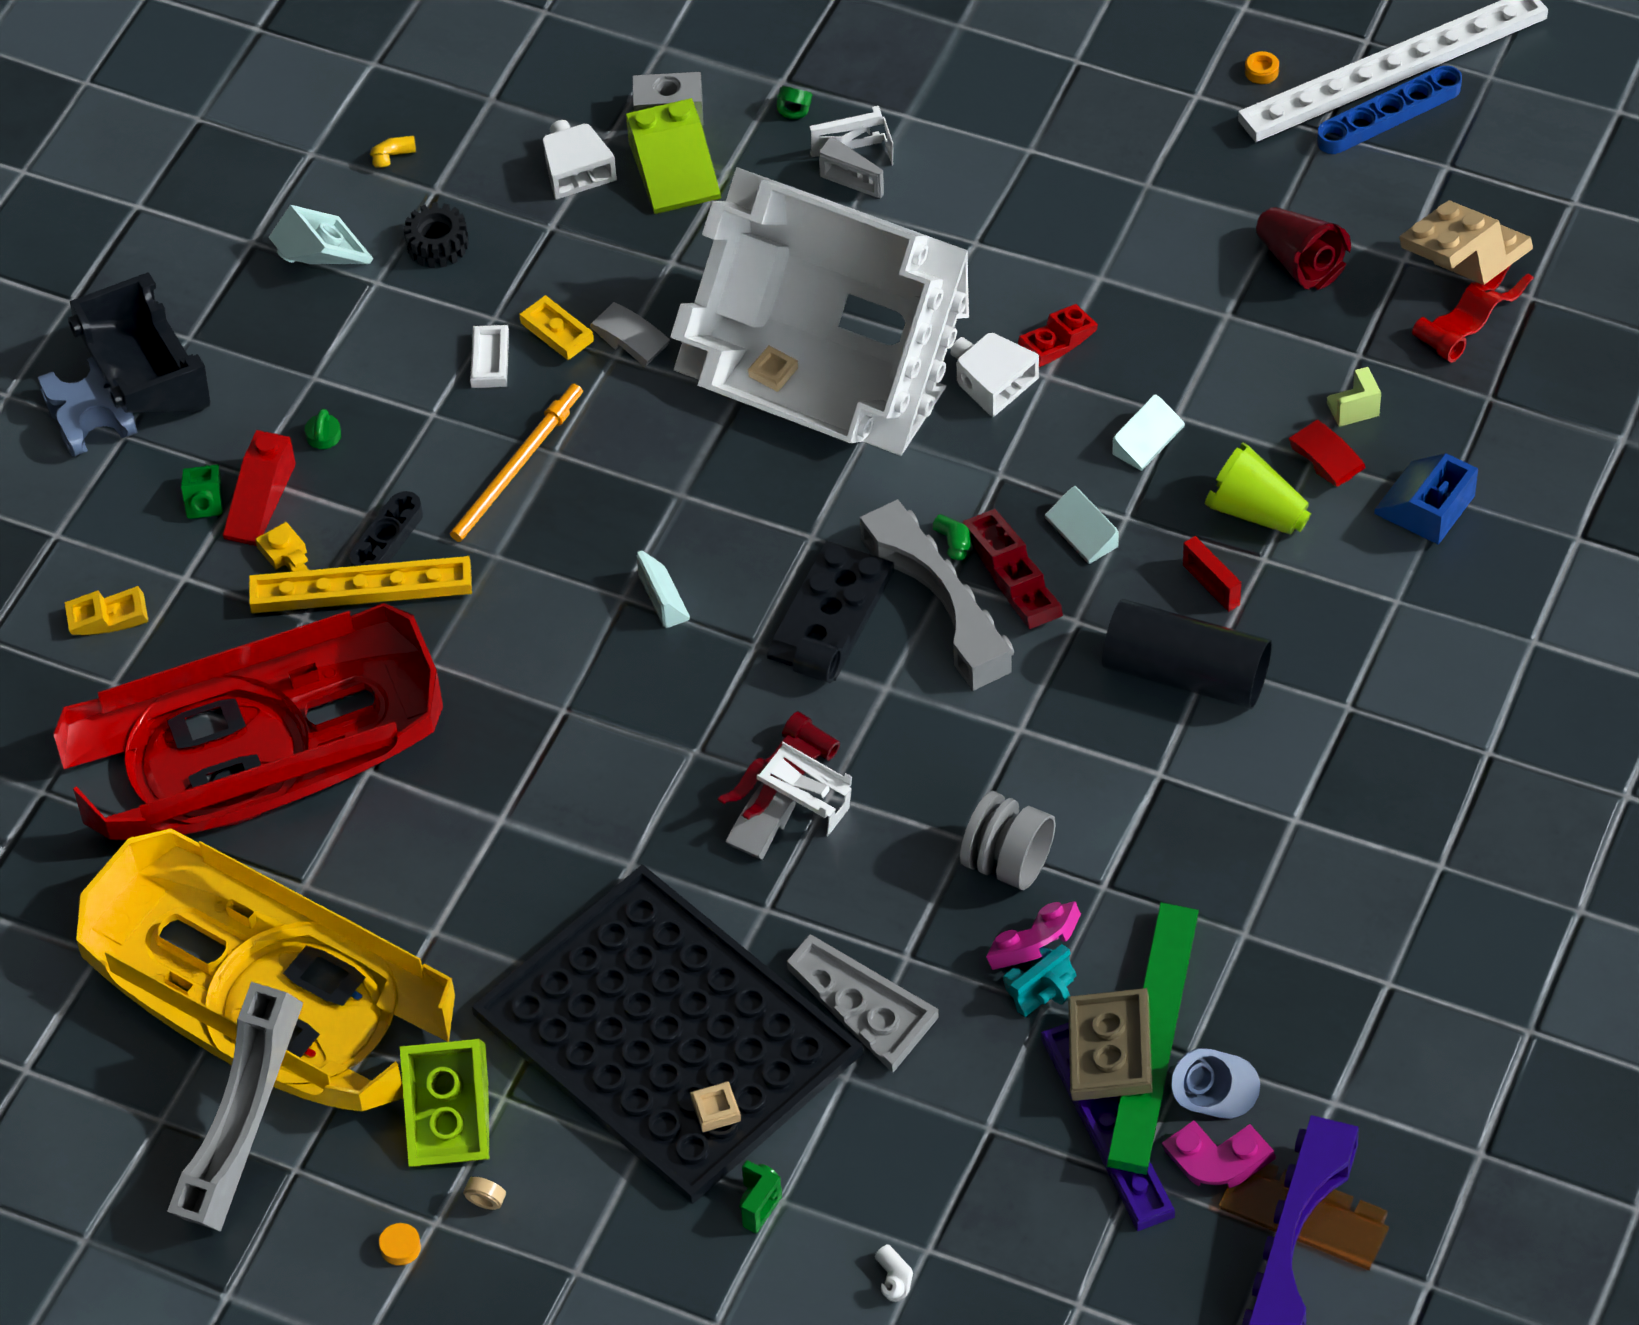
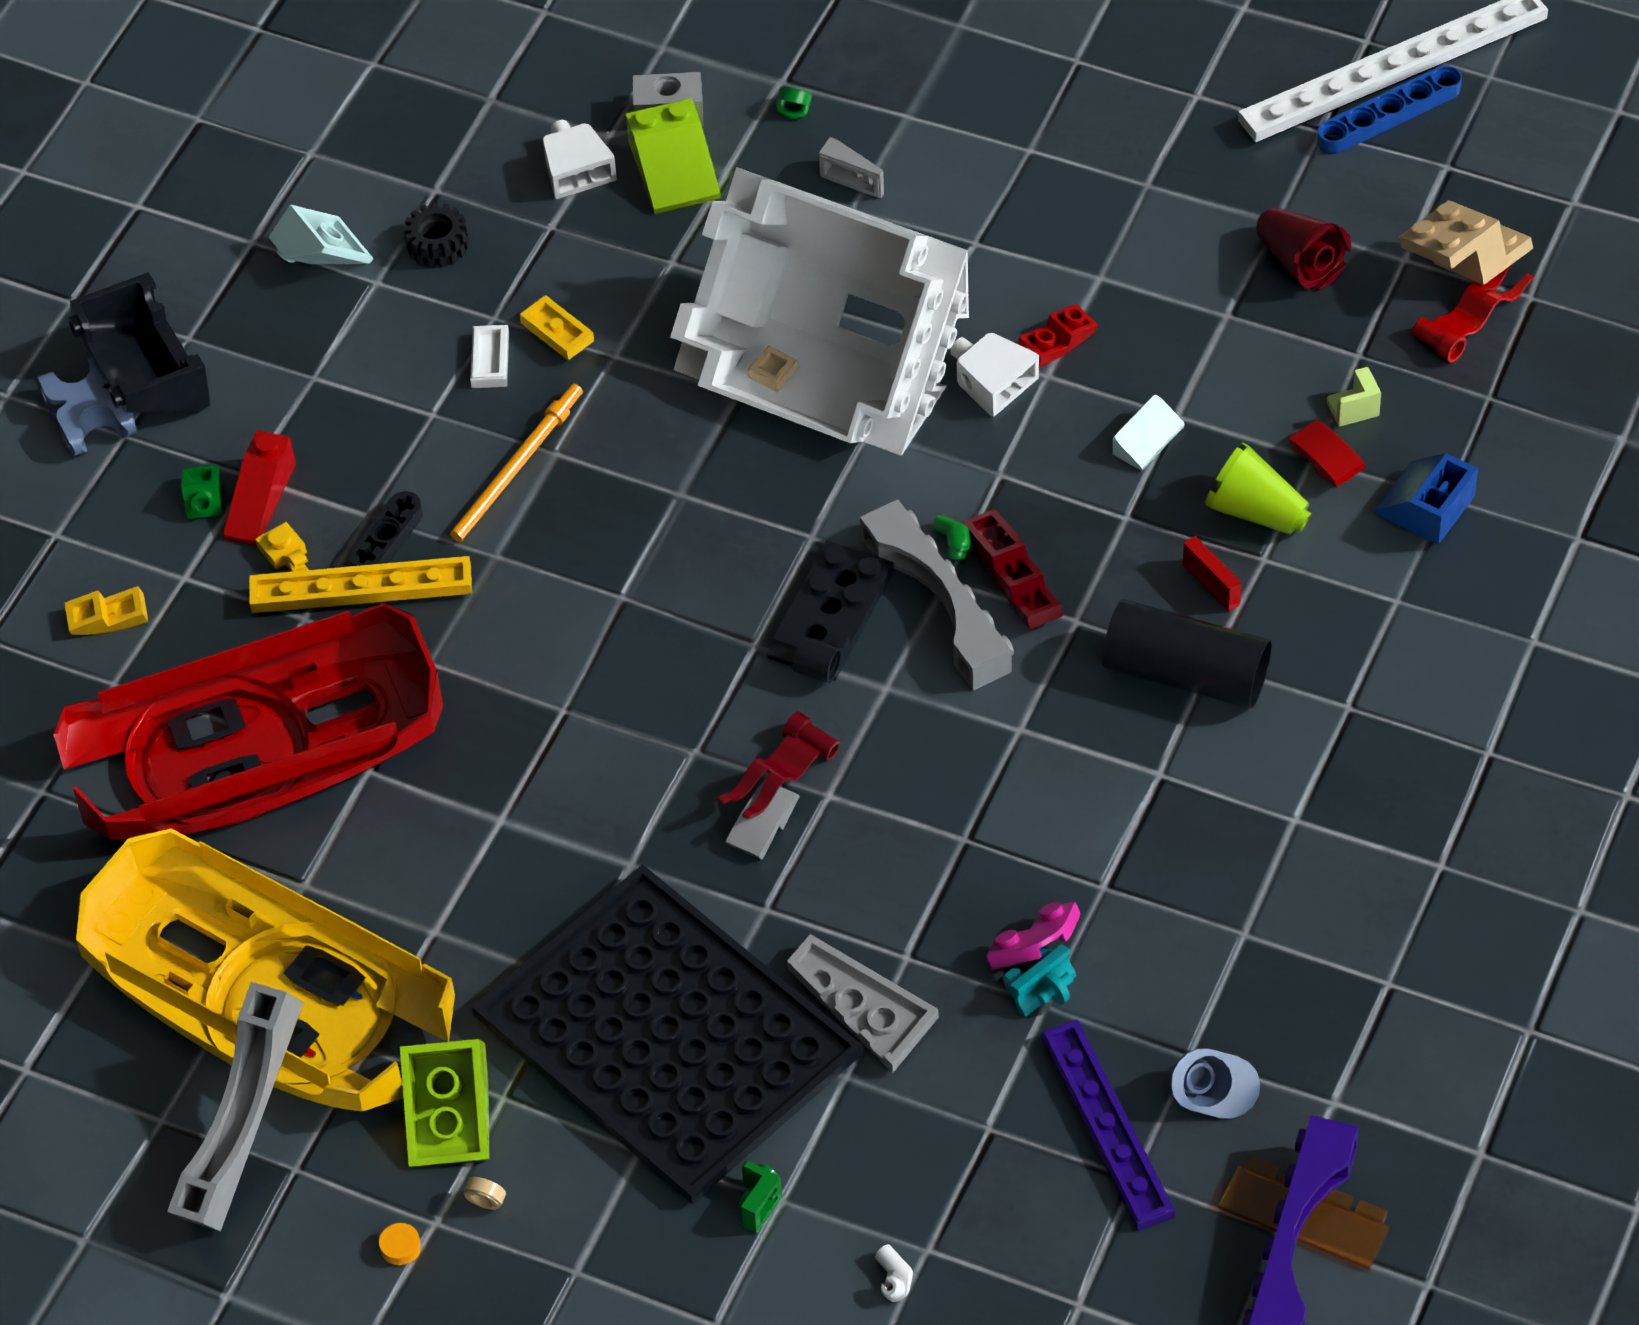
green tile [305,409,341,449] -> none
yellow arm [370,136,416,168] -> none
light grey slope [590,302,670,367] -> none
light aqua slope [636,551,690,628] -> none
tan tile [690,1081,741,1132] -> none
white piece [757,742,852,836] -> none
white piece [809,106,893,166] -> none
light grey wheel [960,791,1056,891] -> none
light aqua slope [1045,486,1119,564] -> none
dark tan tile [1068,988,1153,1101] -> none
green tile [1107,902,1199,1175] -> none
dark pink plate [1162,1120,1276,1188] -> none
light orange tile [1245,51,1279,84] -> none

